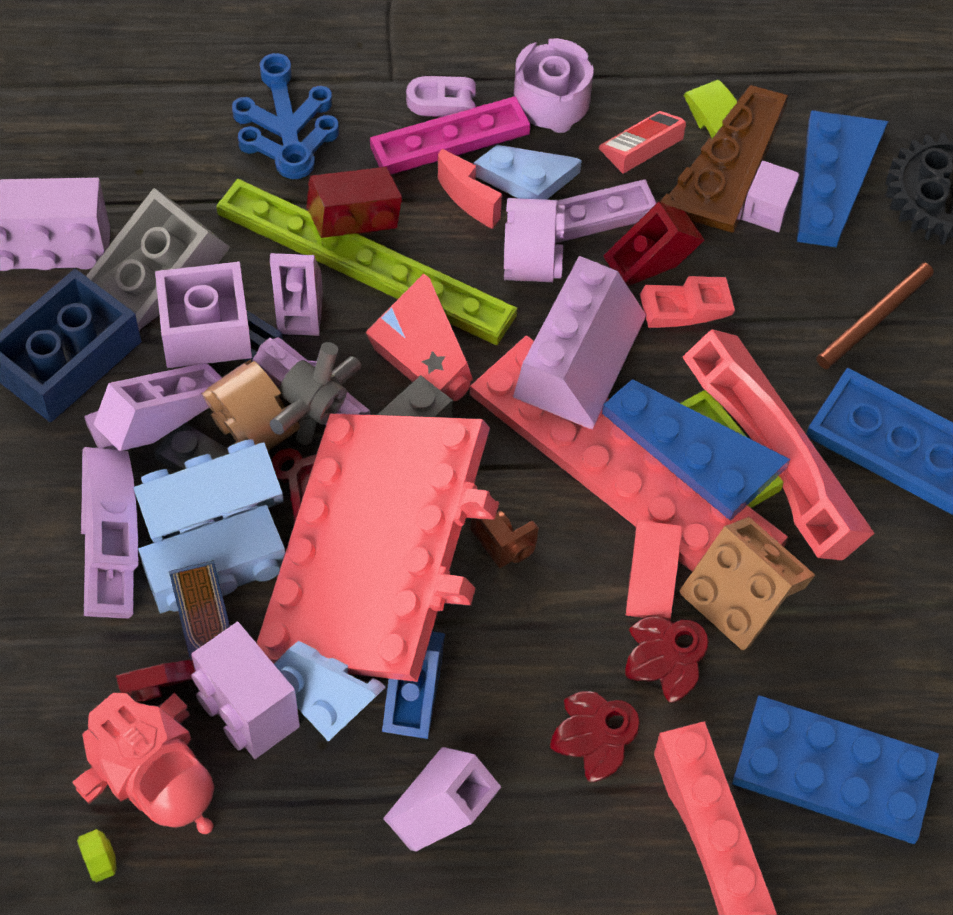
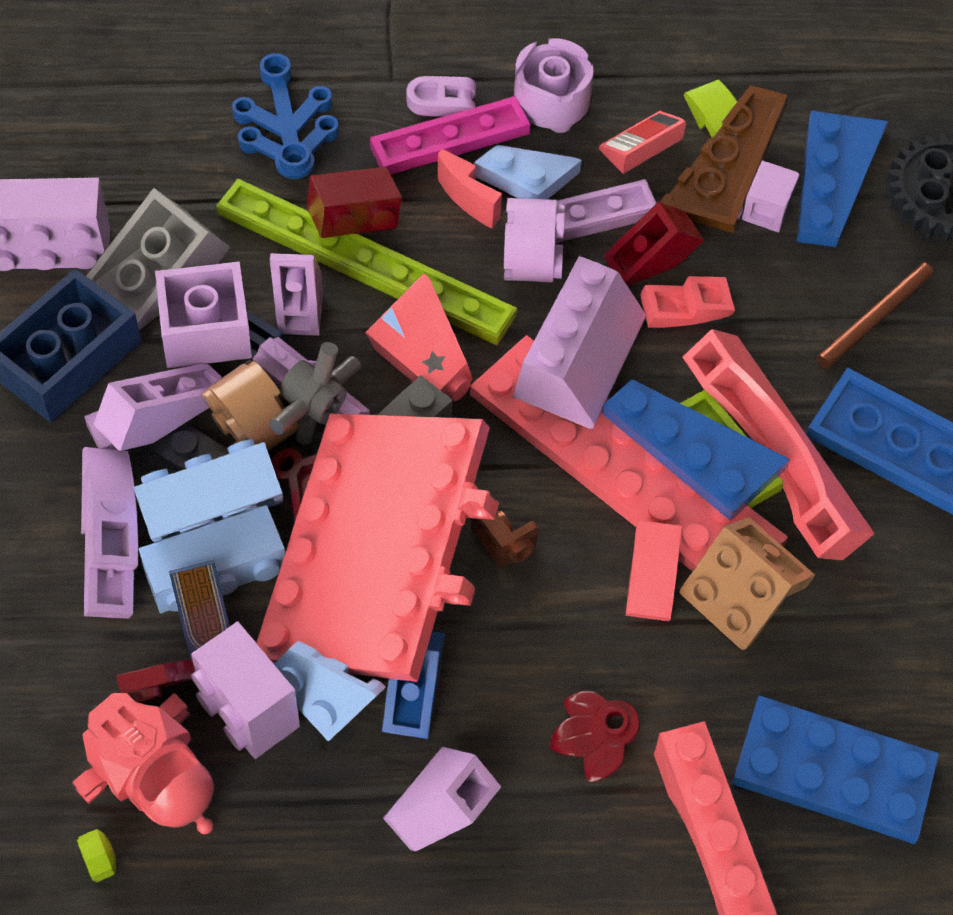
dark red plate [625,616,709,703] -> none

